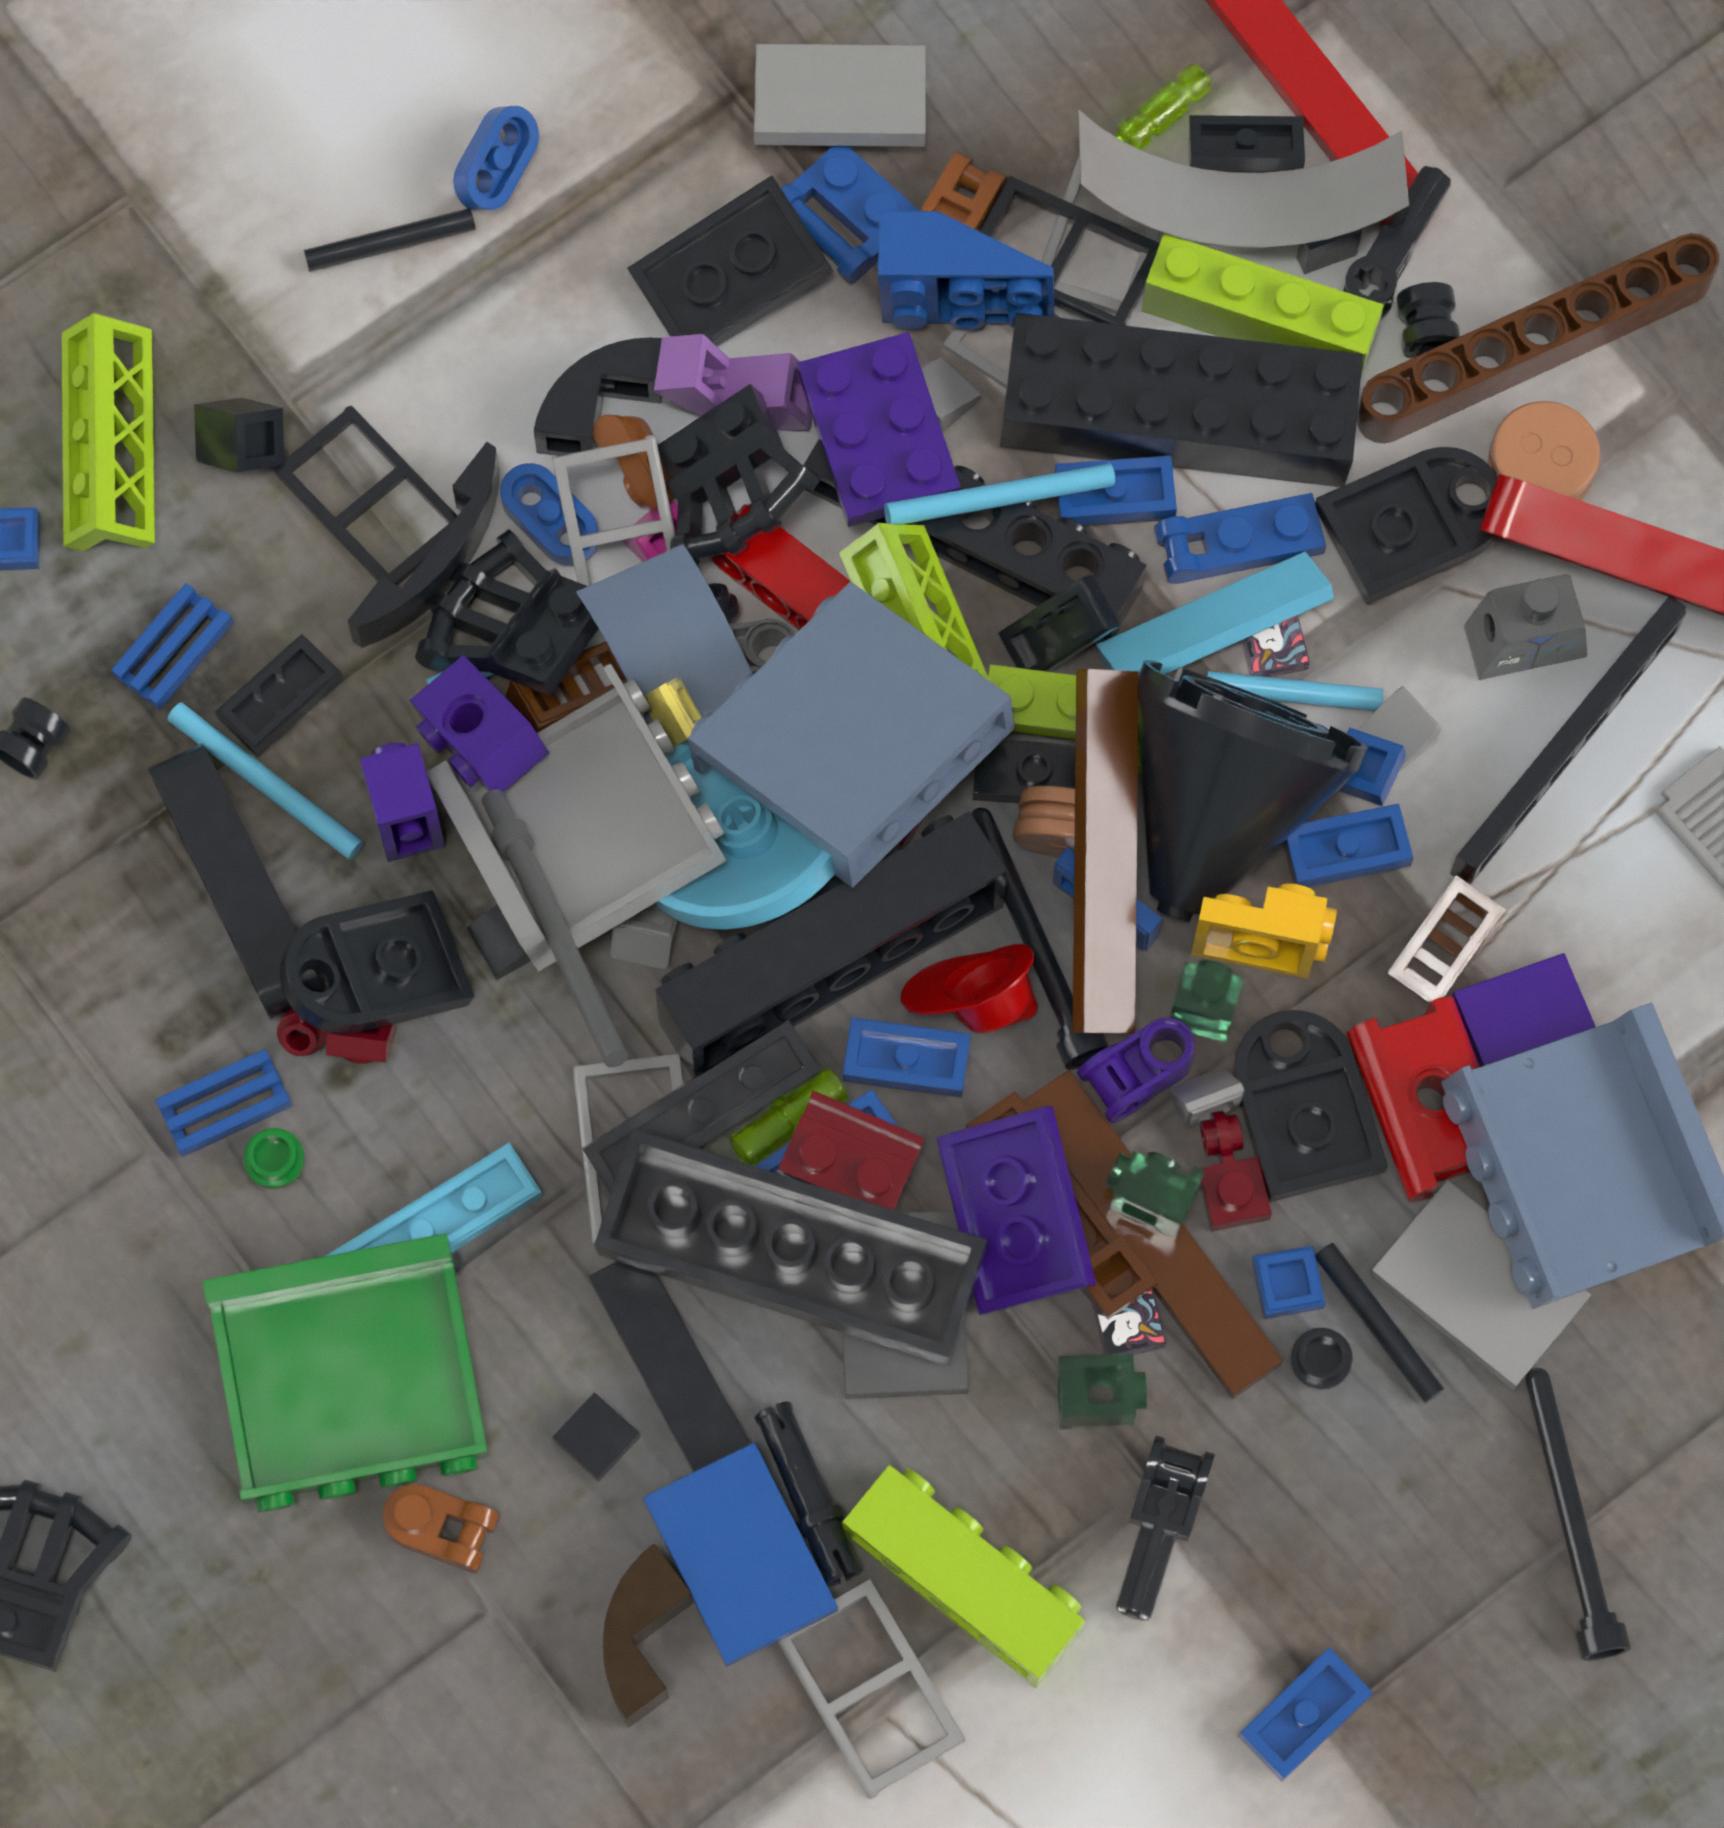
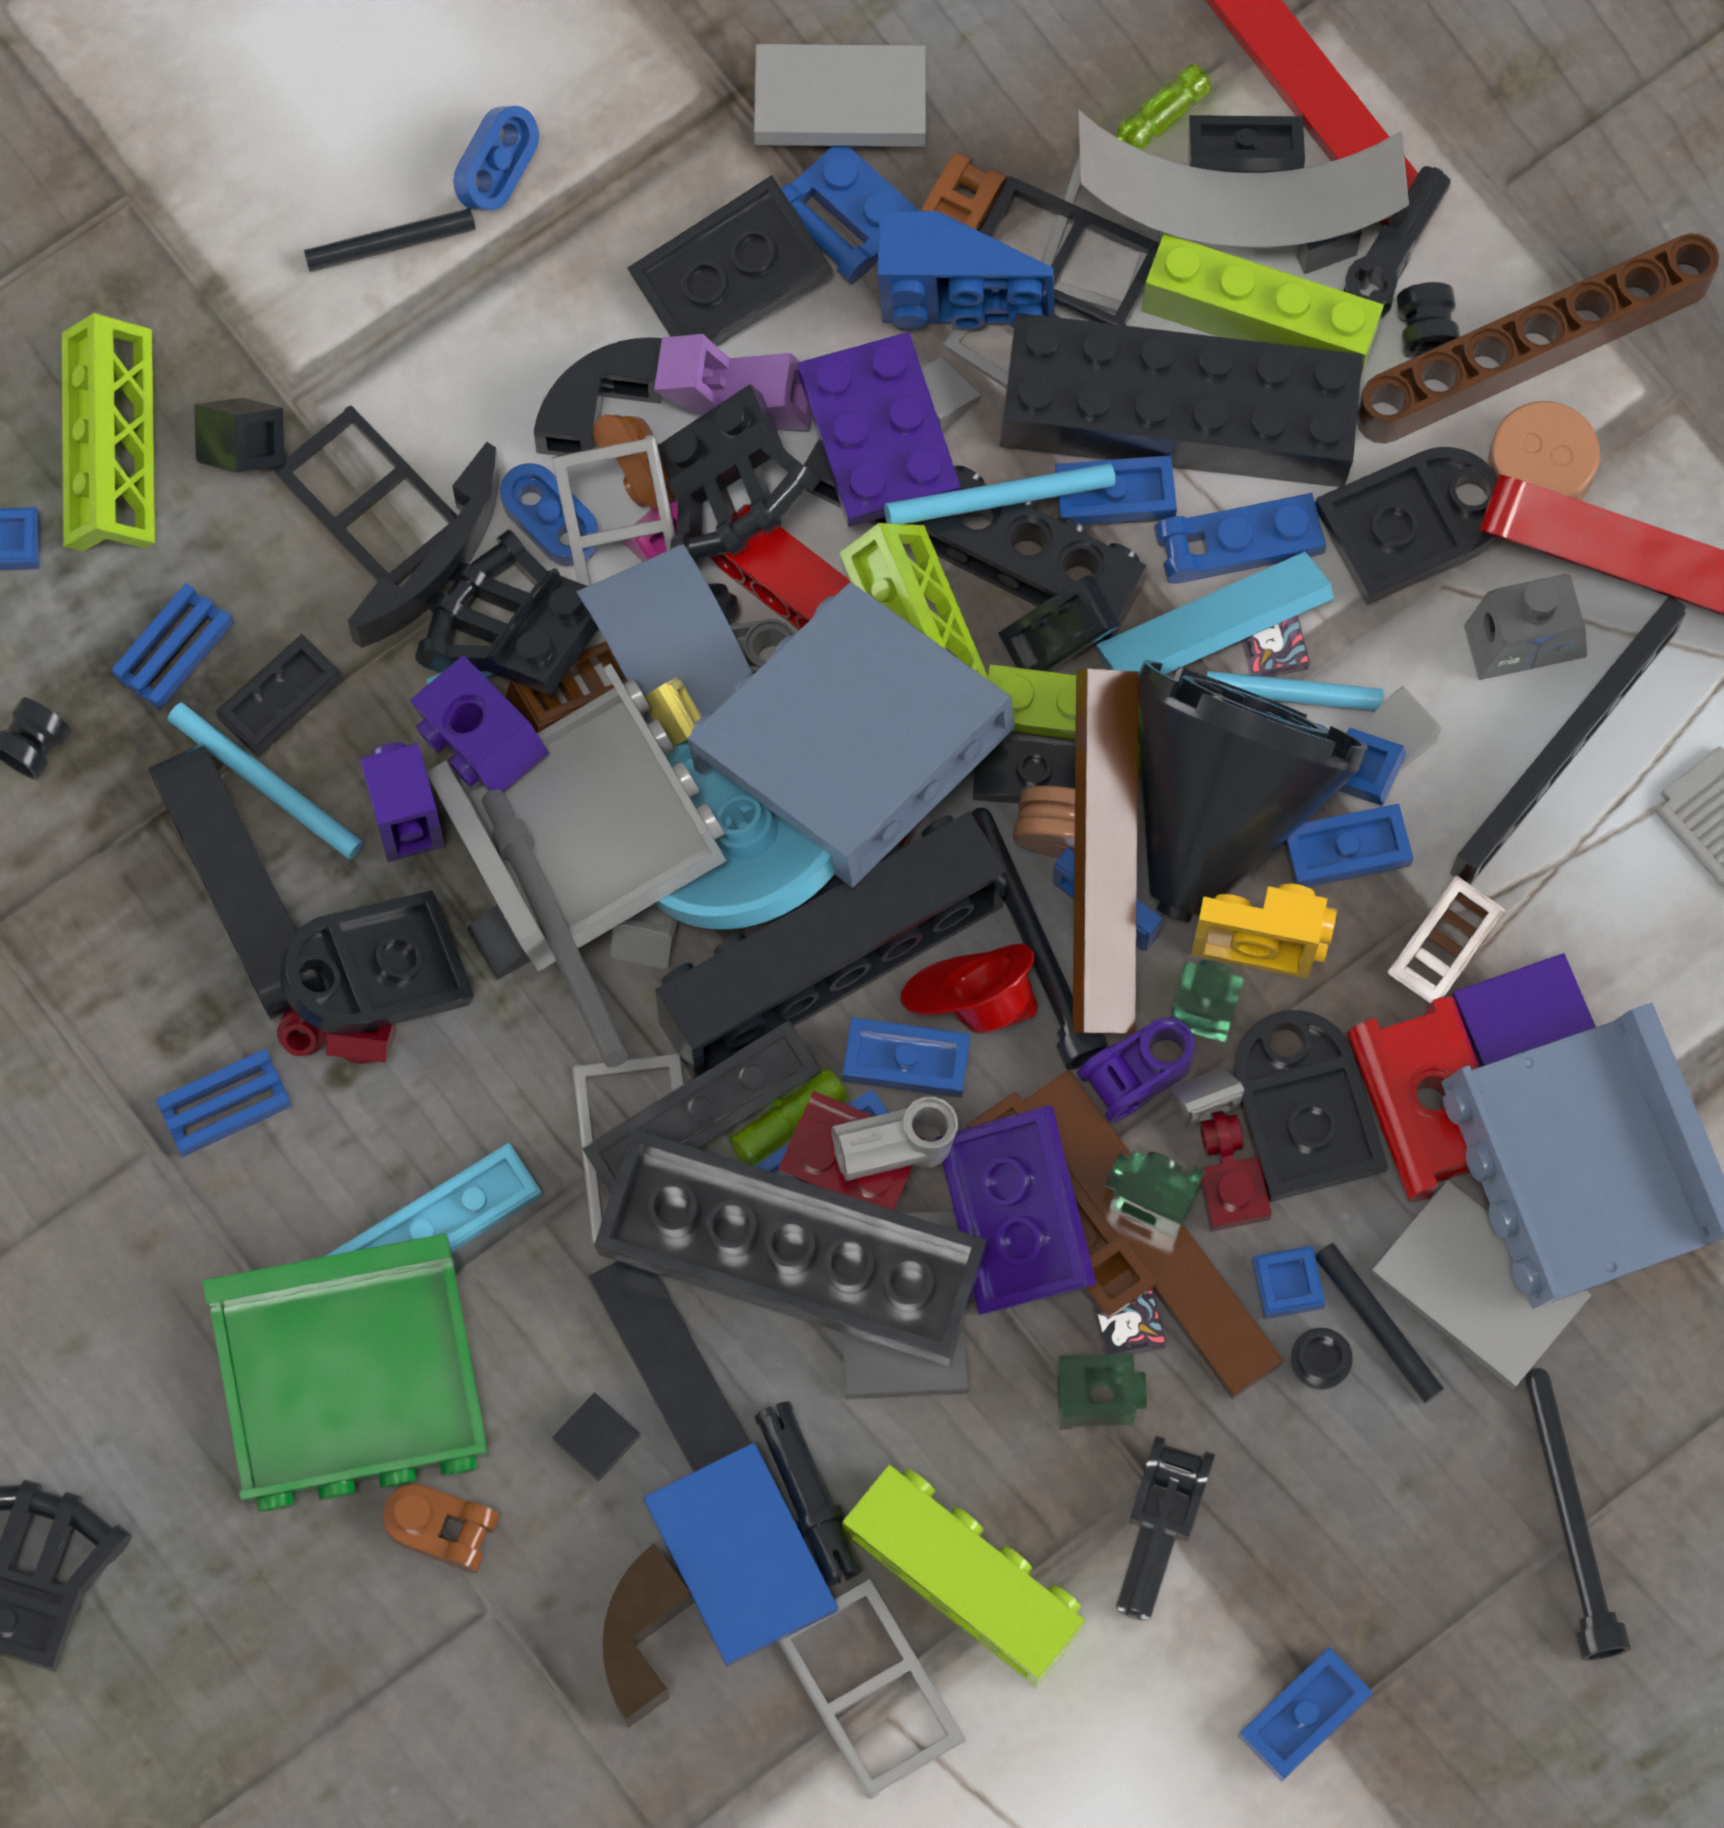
green plate [243,1128,305,1189] -> none
none -> light grey piece [831,1096,958,1181]

